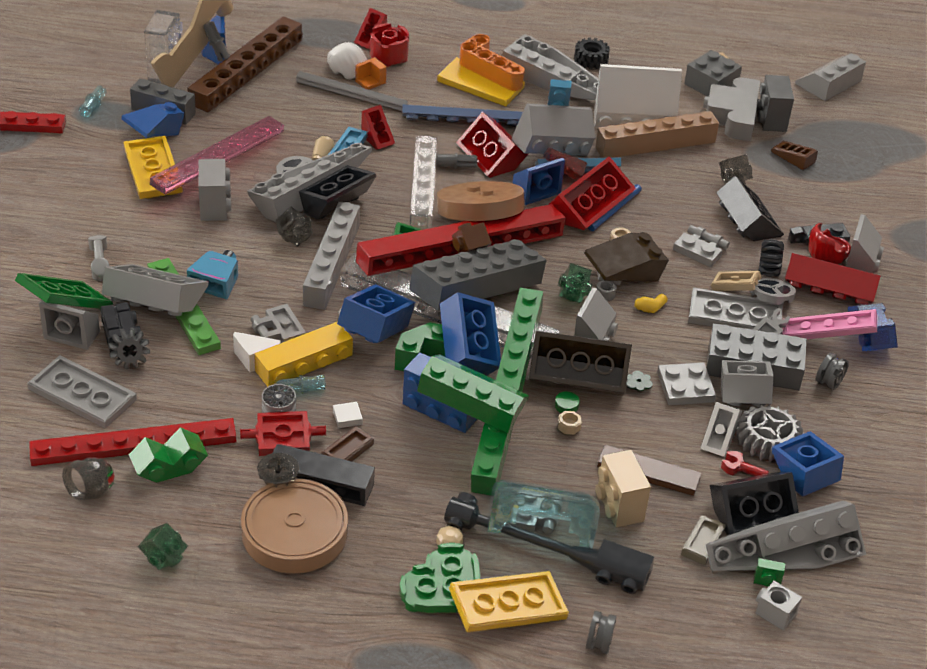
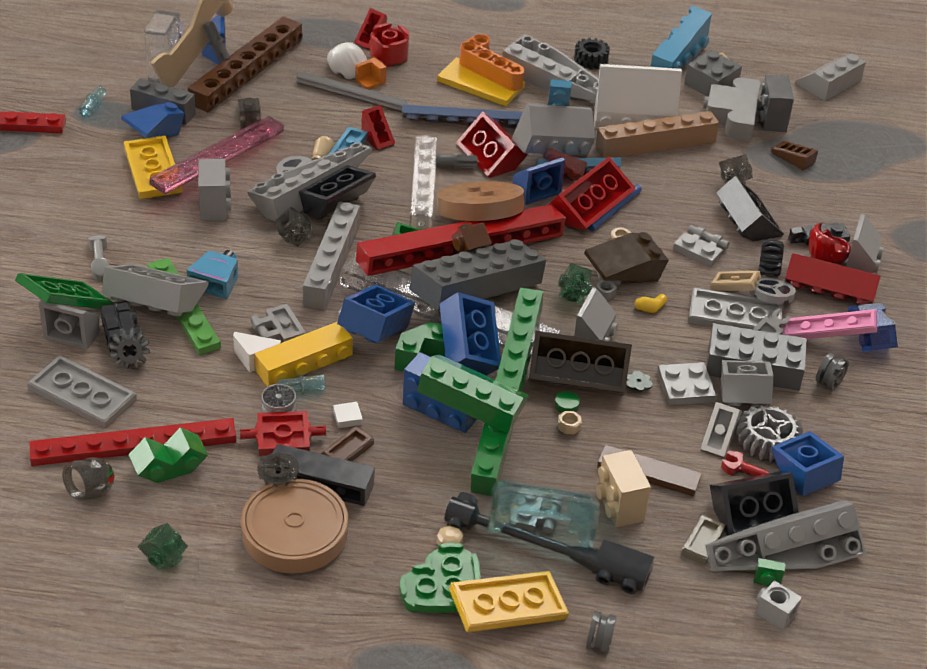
none -> clear smoke slope [237,98,261,131]
none -> dark azure wedge [651,5,712,69]

